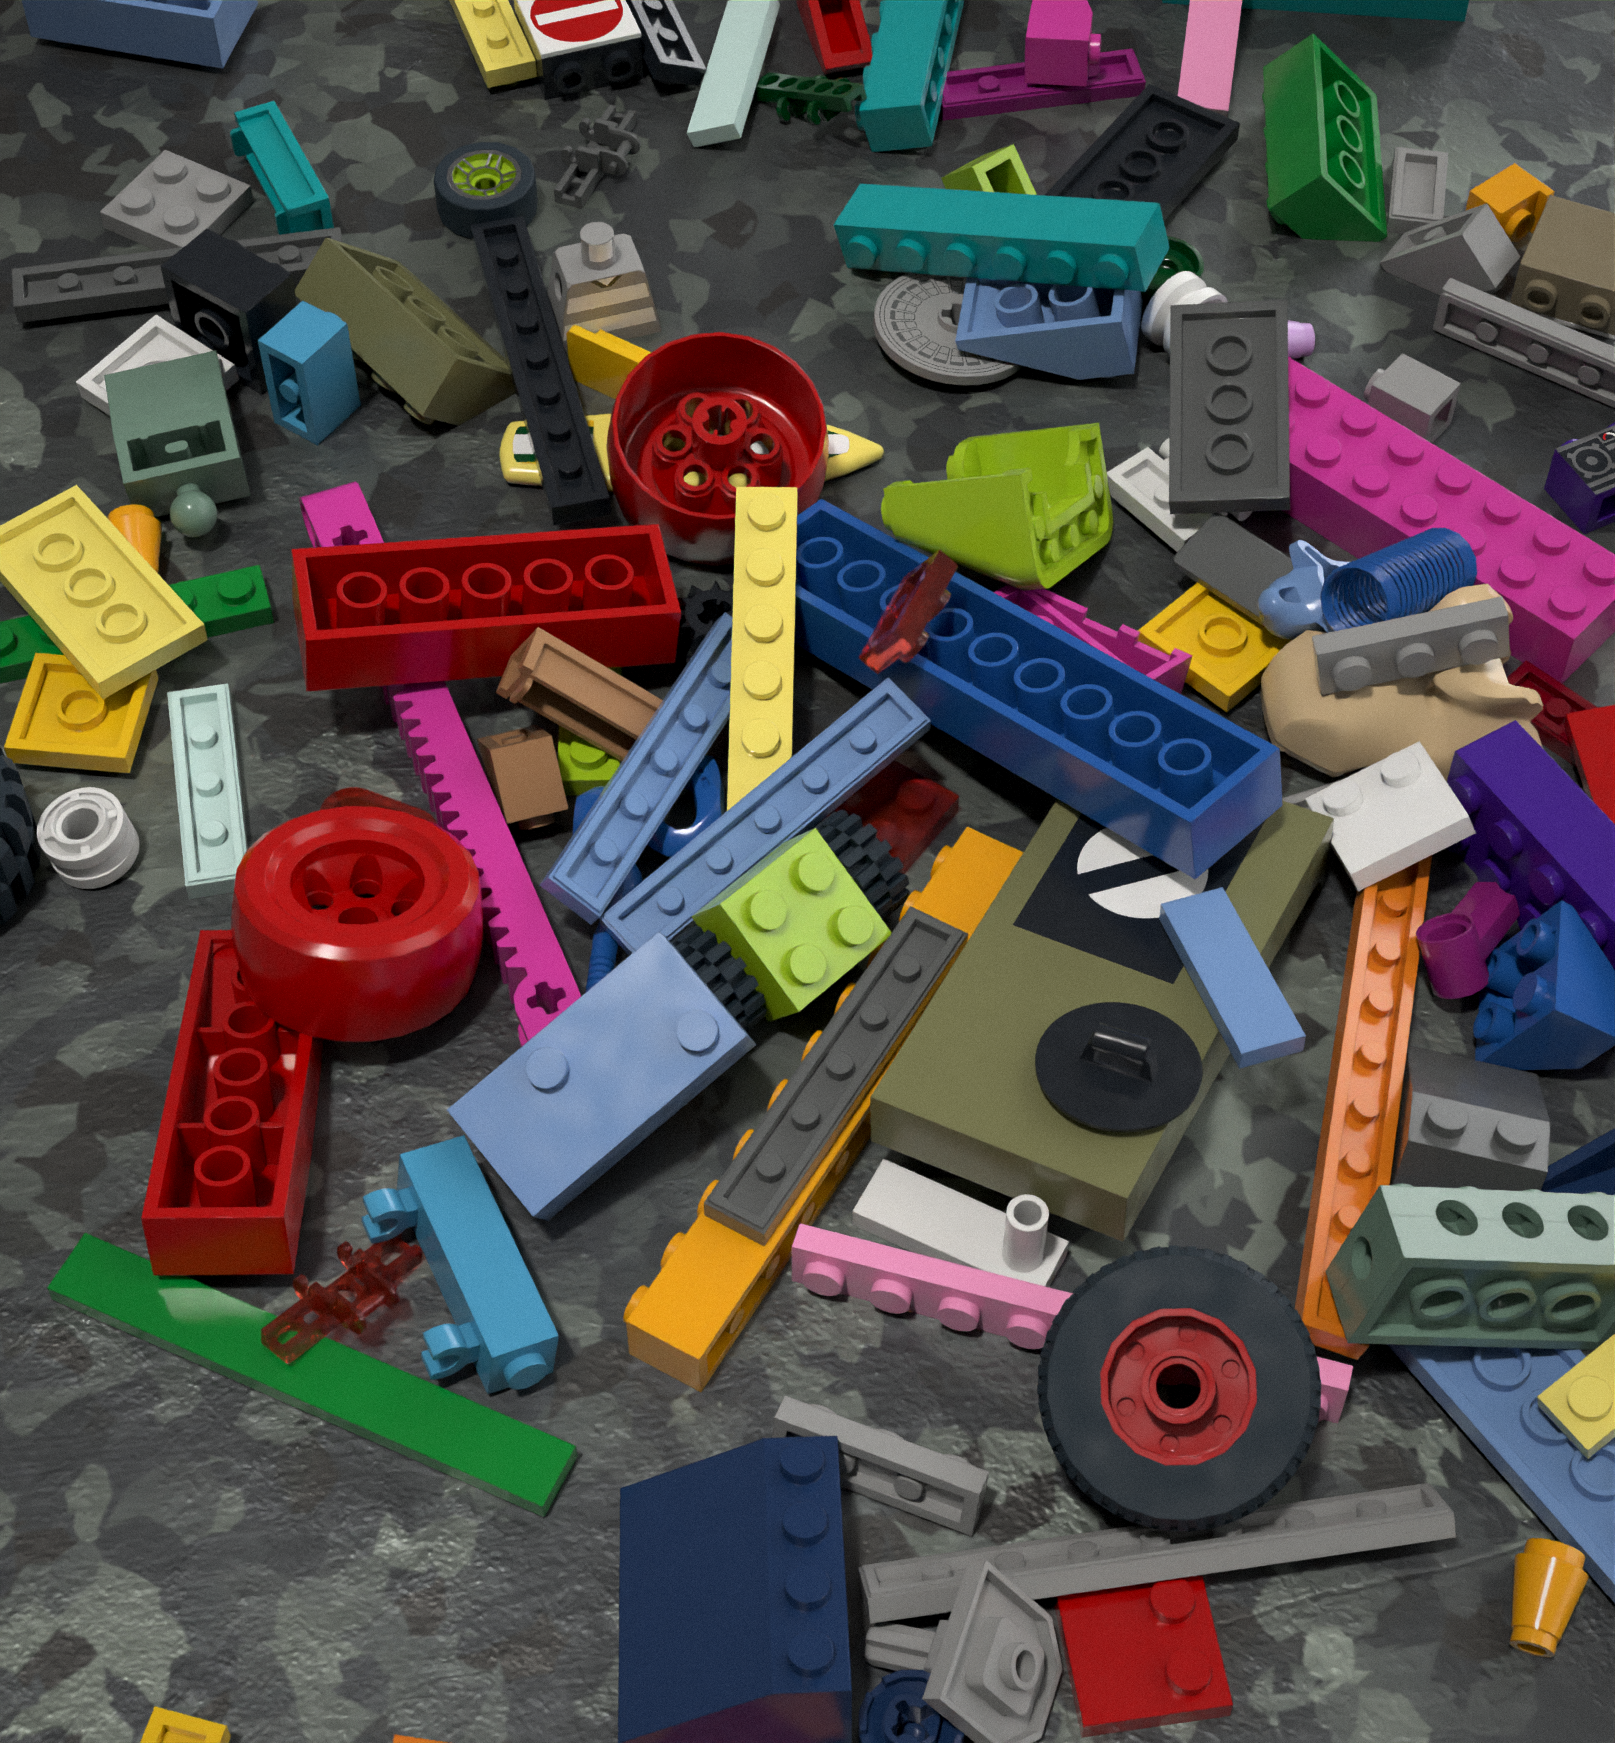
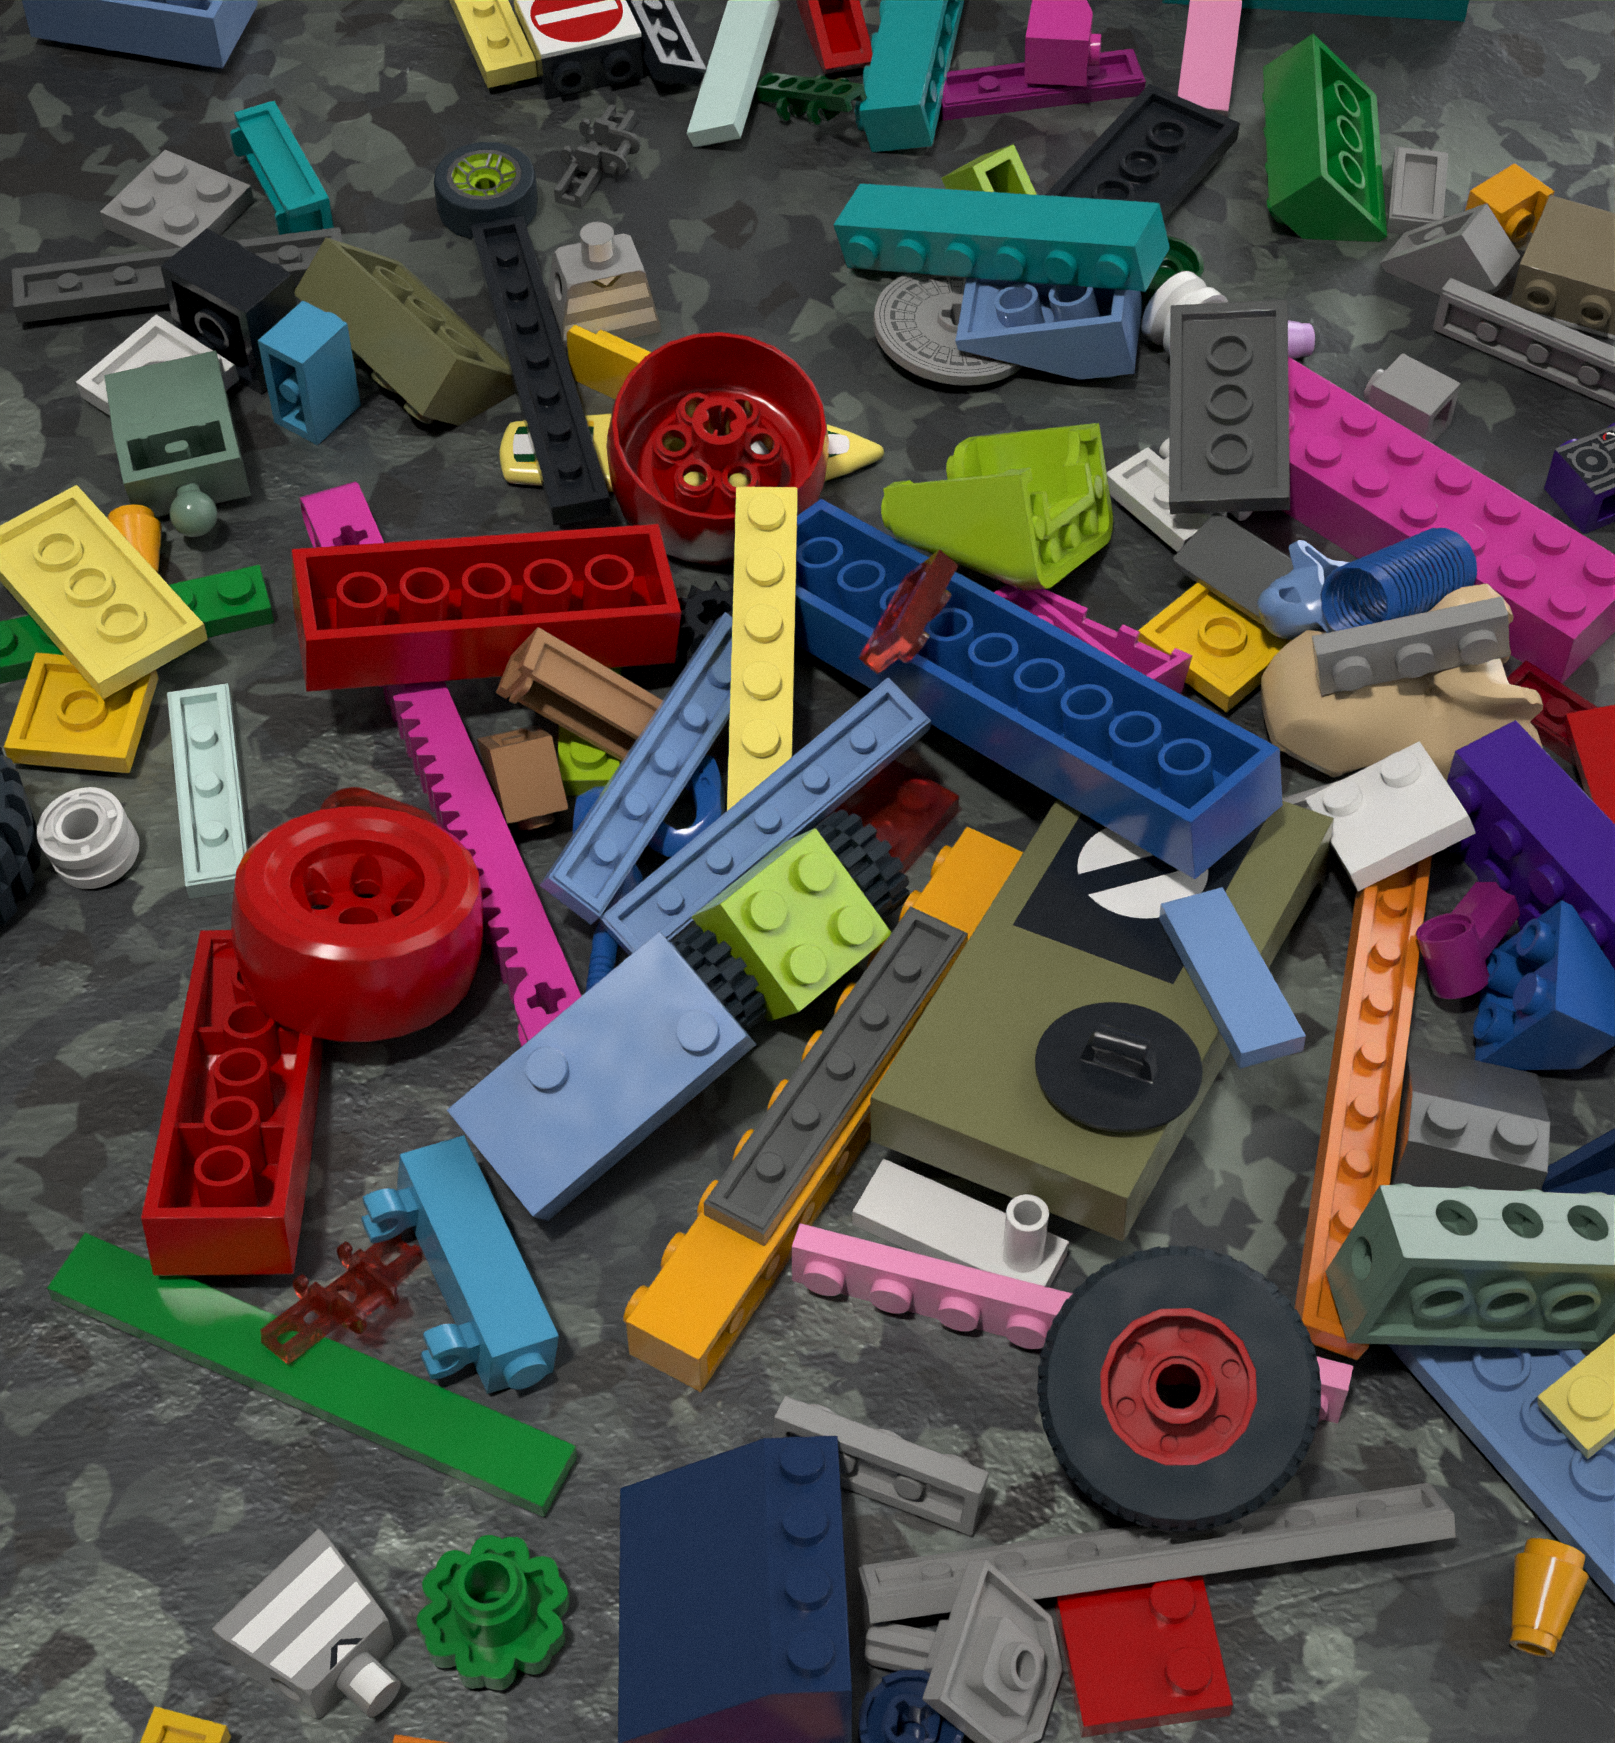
none -> light grey torso [212,1528,401,1719]
none -> green plant [416,1535,570,1690]

